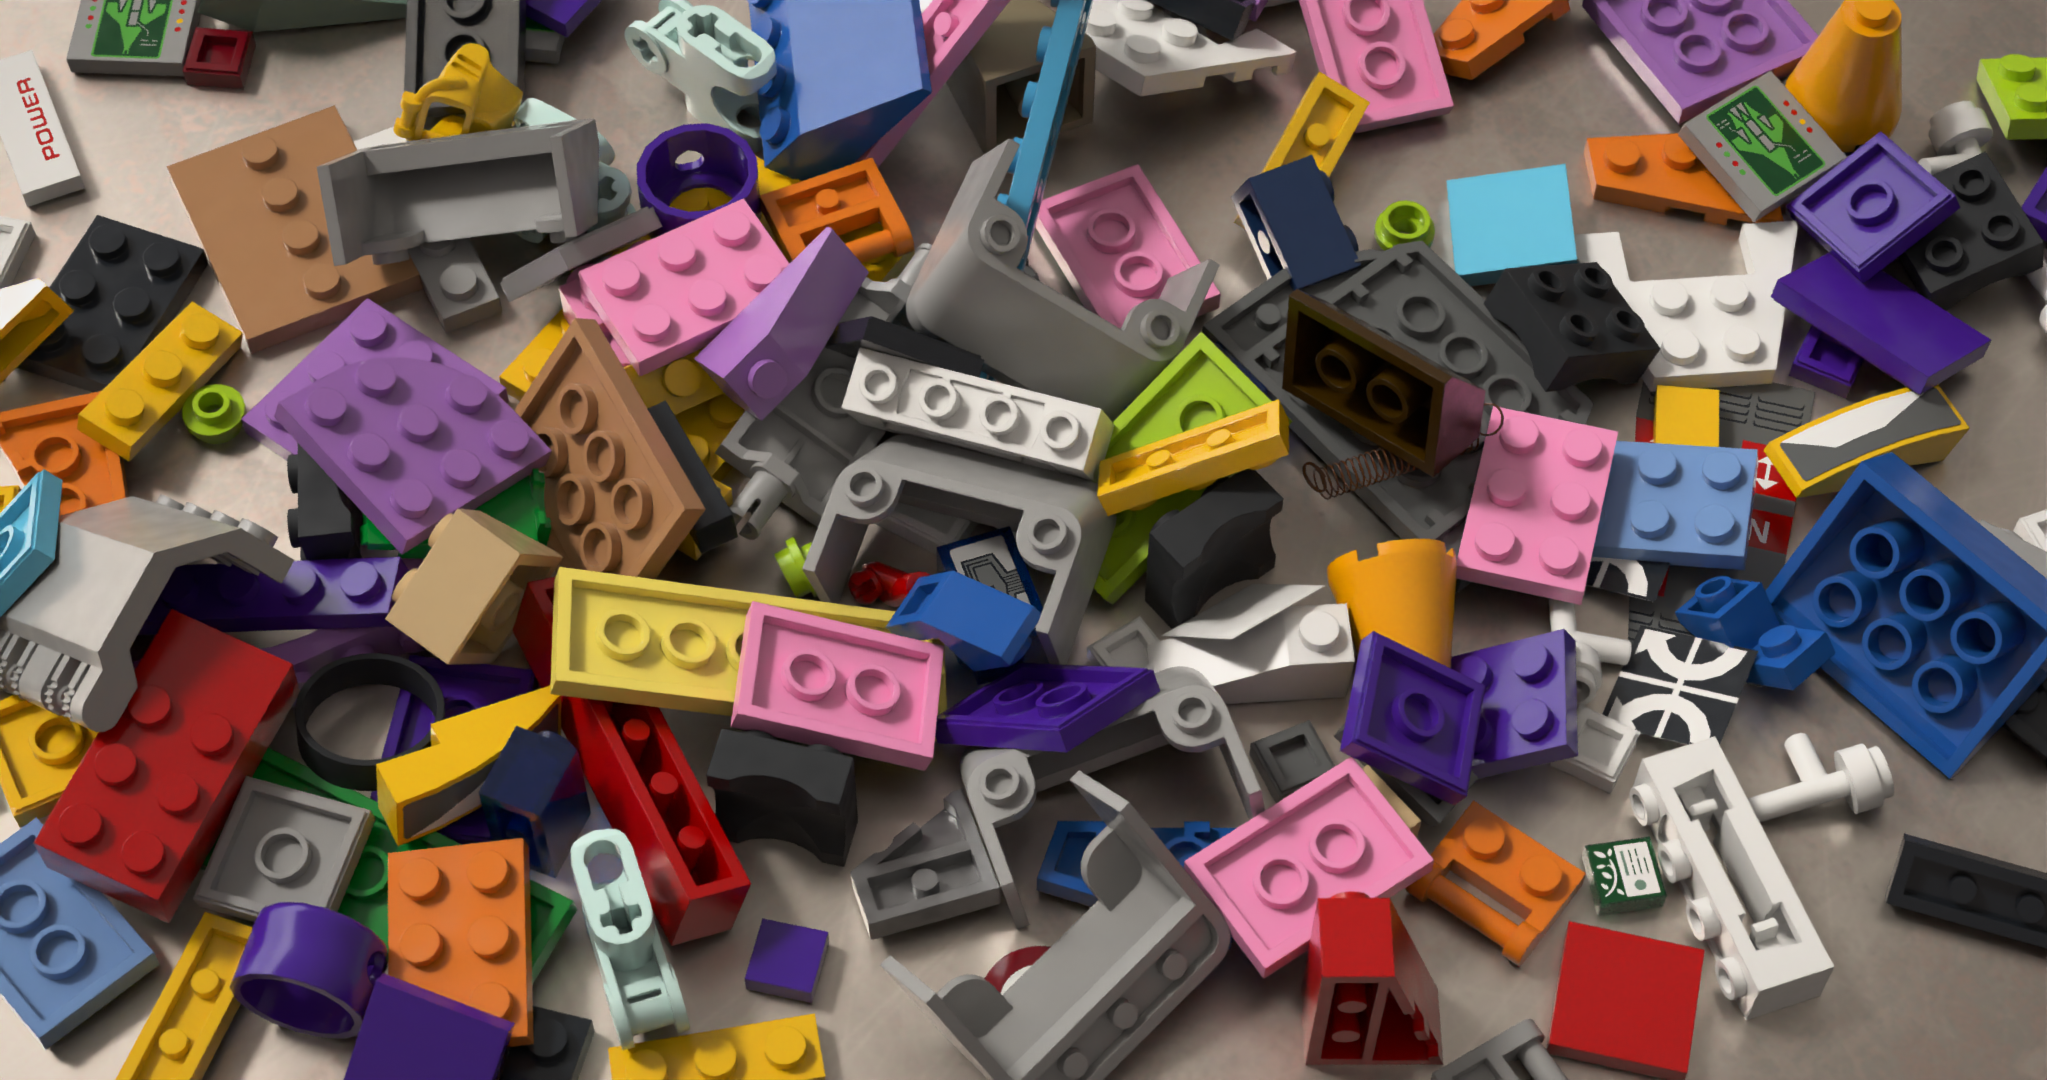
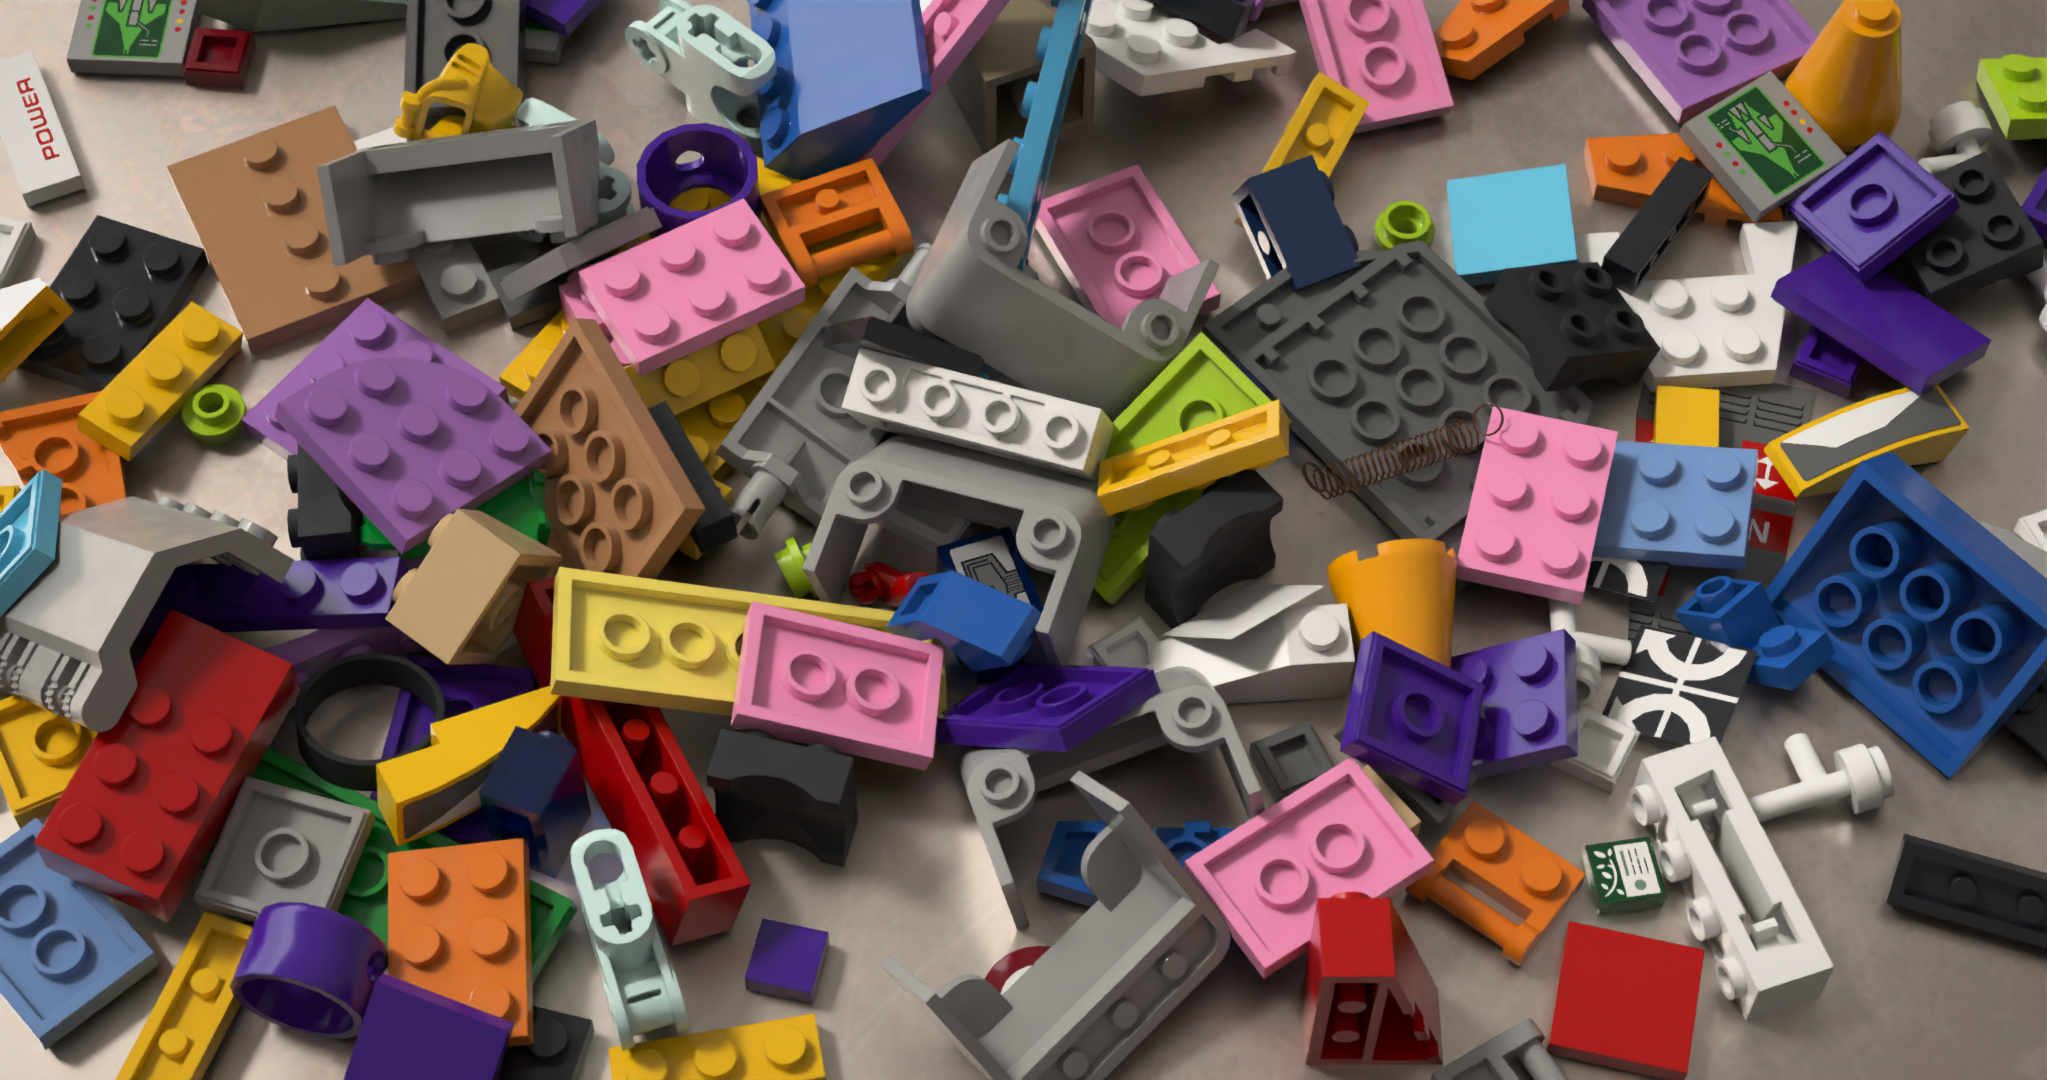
medium lavender slope [694,226,869,421] -> none
flat silver wing [850,789,1001,940] -> none
dark brown slope [1282,289,1486,477] -> none
none -> dark grey tile [487,252,562,330]
none -> black piece [1601,156,1713,296]

